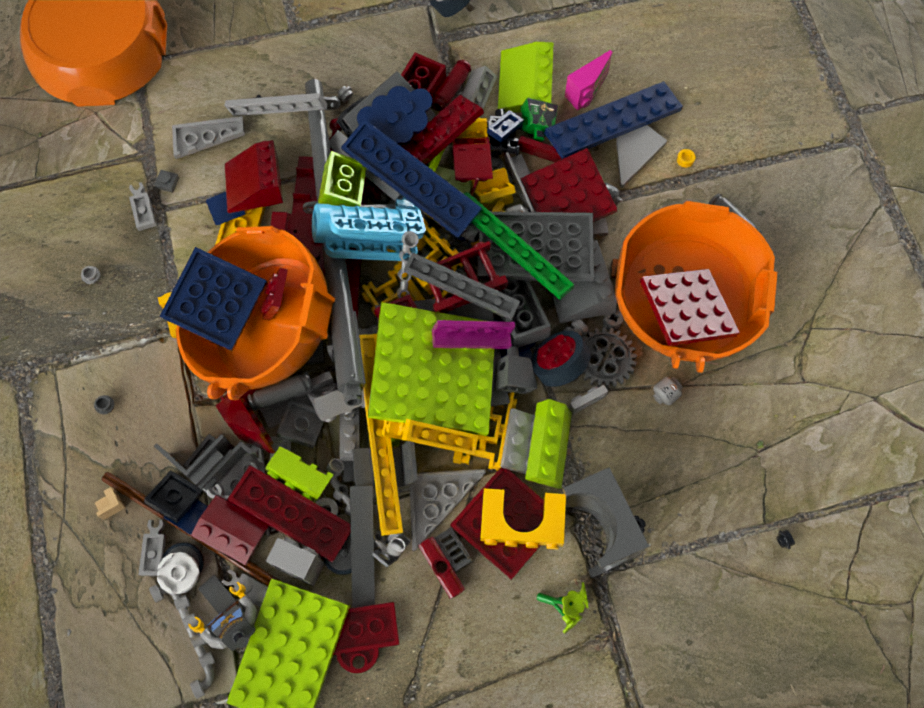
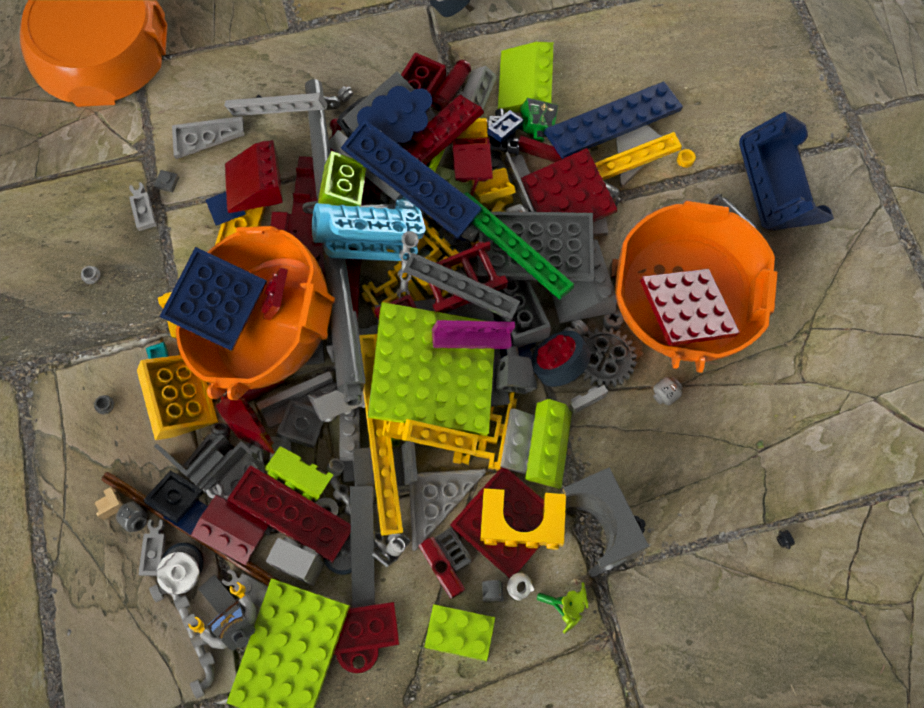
dark grey axle [247,372,314,411] -> none
dark pink slope [565,50,613,111] -> none
none -> dark grey head [116,502,147,532]
none -> yellow slope [137,355,218,440]
none -> teal tile [146,342,169,359]
none -> dark grey plate [210,422,231,439]
none -> lime brick [424,604,495,662]
none -> dark grey leg [482,580,504,603]
none -> white piece [507,573,534,601]
none -> yellow plate [595,132,682,180]
none -> dark blue windscreen [739,112,834,231]

